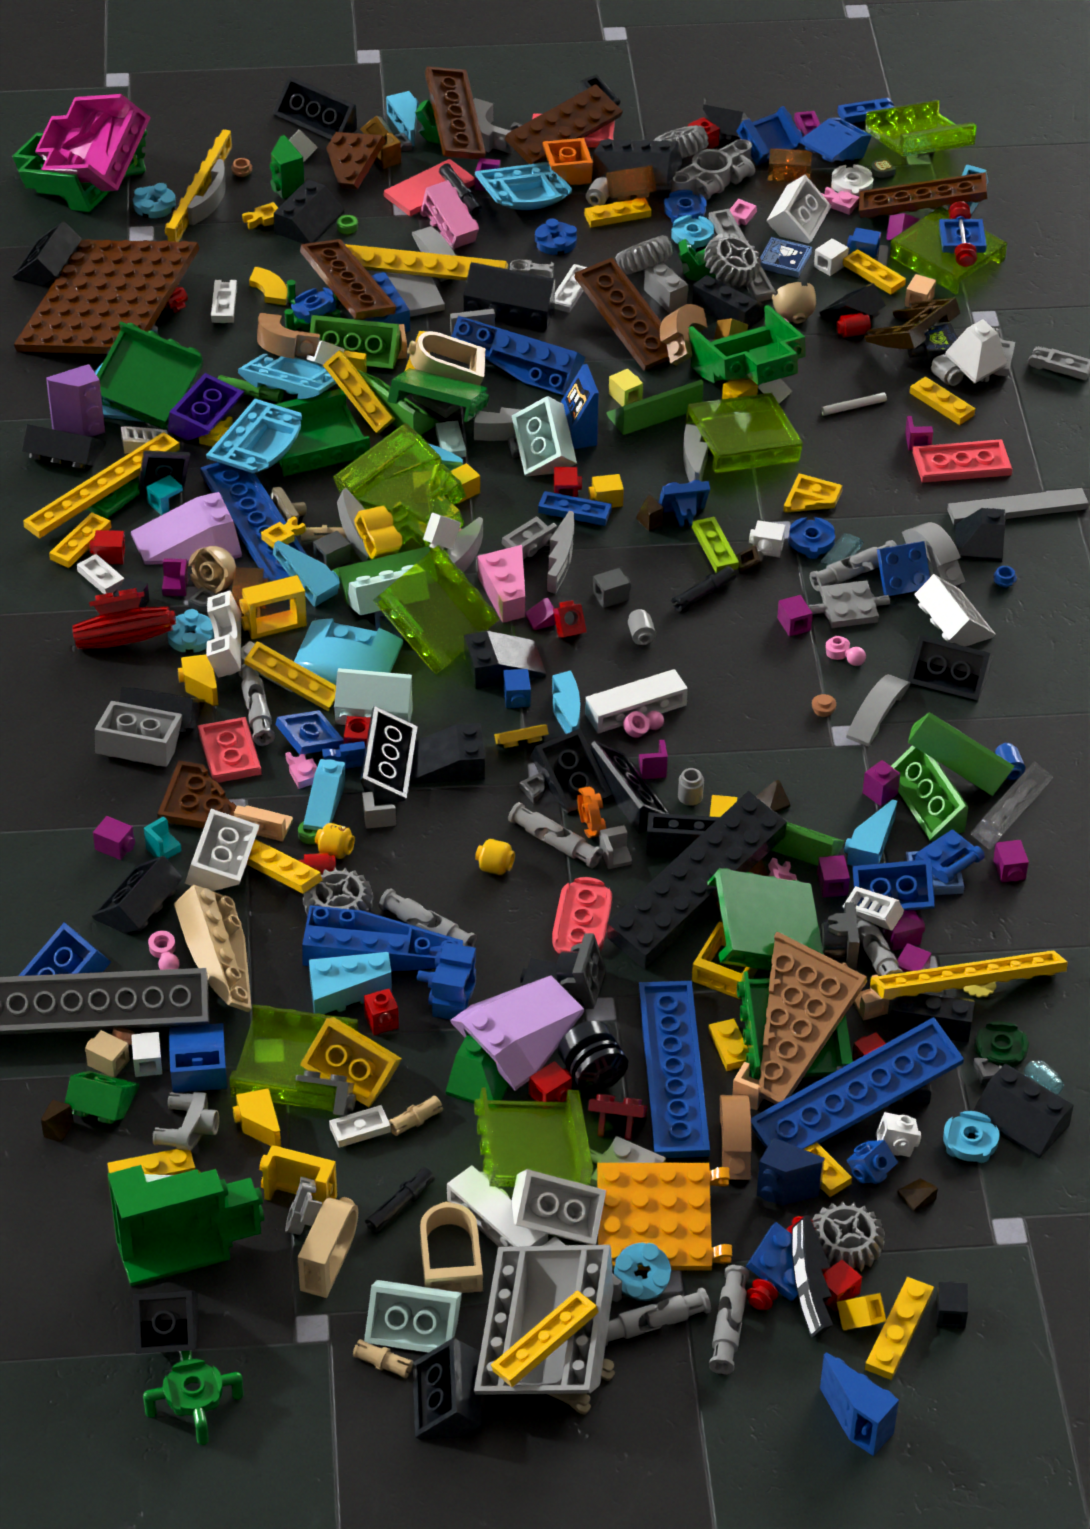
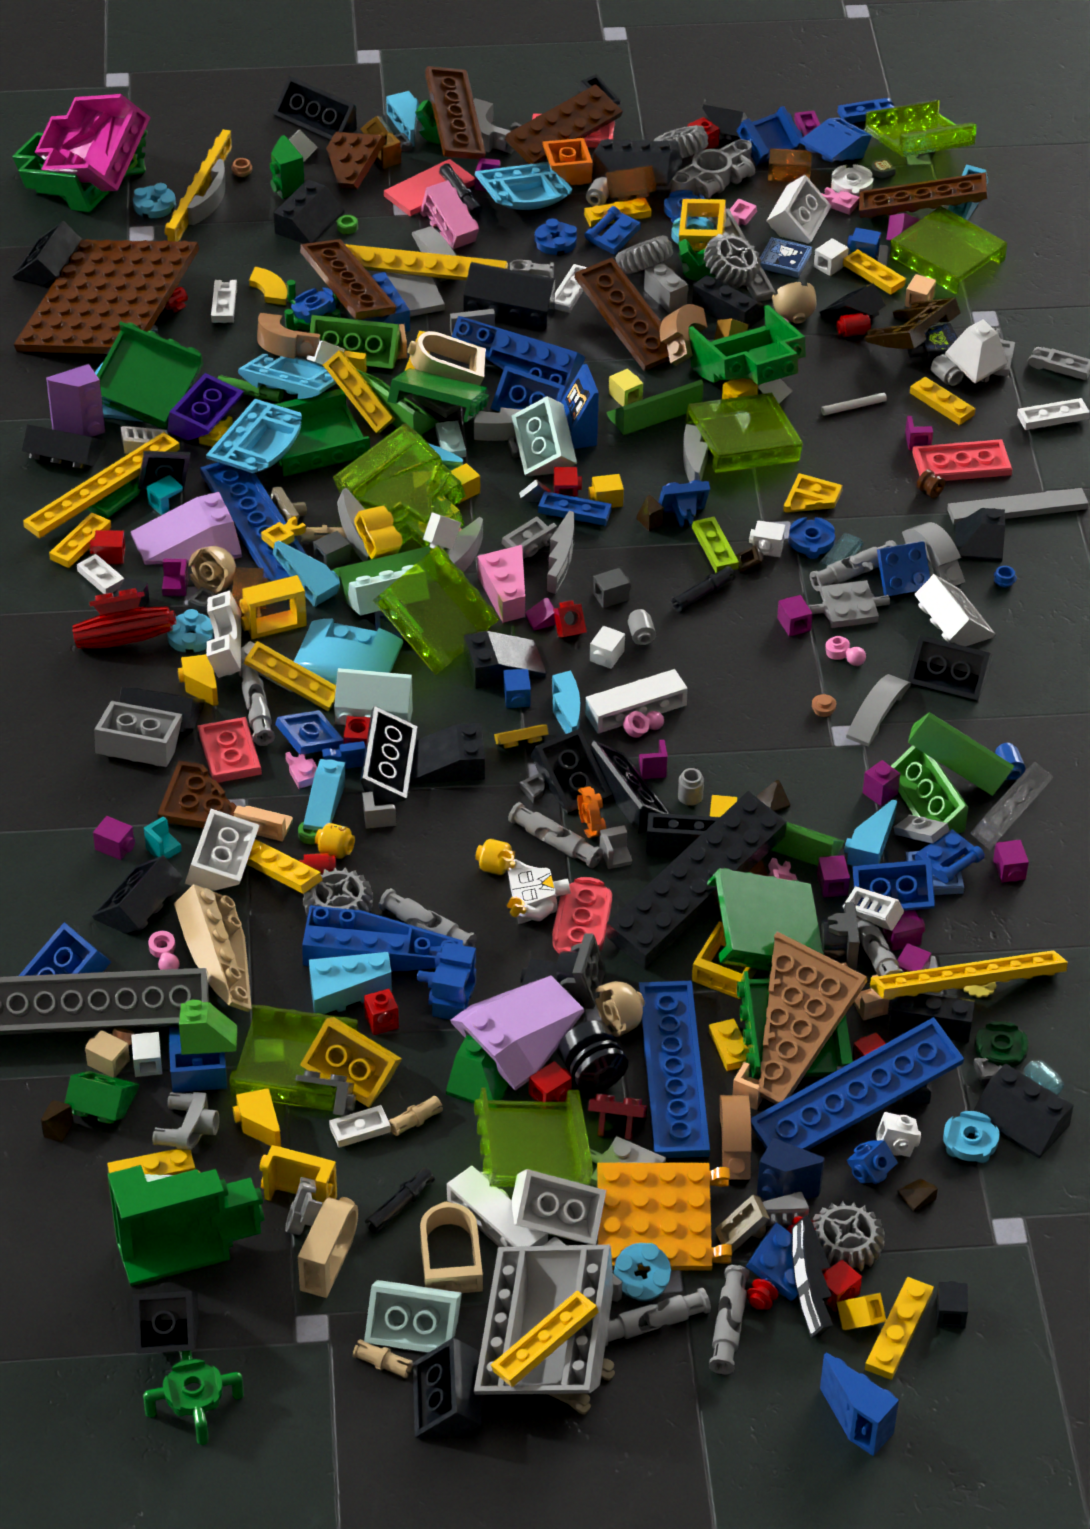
yellow plate [242,202,278,229] -> none
yellow plate [803,1143,852,1197] -> none
plate [939,202,987,267] -> none
none -> bright green slope [179,1000,238,1055]
none -> blue slope [491,366,569,412]
none -> white torso [497,849,571,924]
none -> flat silver tile [519,479,551,502]
none -> blue plate [584,206,641,255]
none -> white brick [590,626,625,669]
none -> tan cylinder [595,981,645,1037]
none -> yellow window [679,199,726,251]
none -> dark tan tile [715,1195,770,1253]
none -> light grey slope [763,1192,809,1226]
none -> light grey plate [894,815,949,843]
none -> reddish brown wheel [916,469,946,498]
none -> white plate [1017,398,1090,430]

